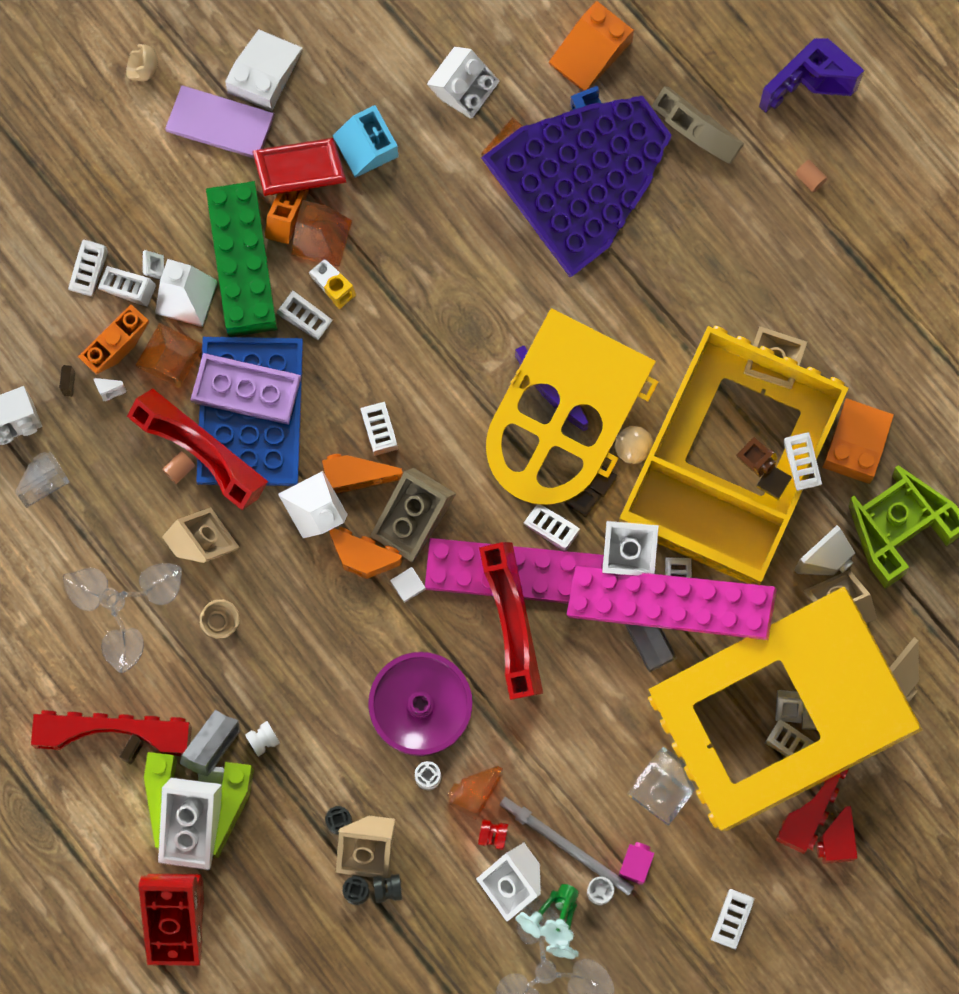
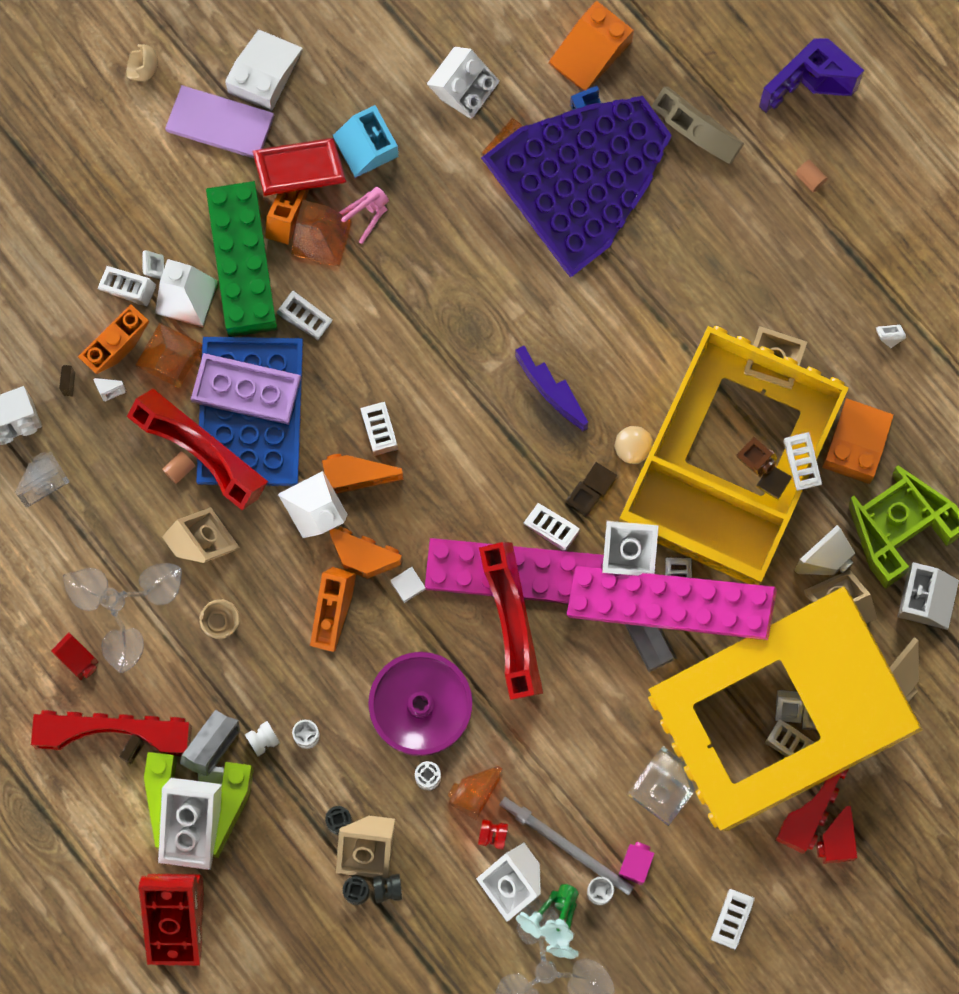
white slope [68,240,108,297] -> none
yellow leg [309,259,356,310] -> none
dark tan slope [370,468,456,562] -> none
yellow door [486,308,659,505] -> none
none -> red slope [51,632,98,681]
none -> white wheel [292,720,320,749]
none -> orange slope [310,567,356,652]
none -> bright pink plant [338,187,389,244]
none -> white slope [876,325,906,348]
none -> white slope [898,562,959,630]

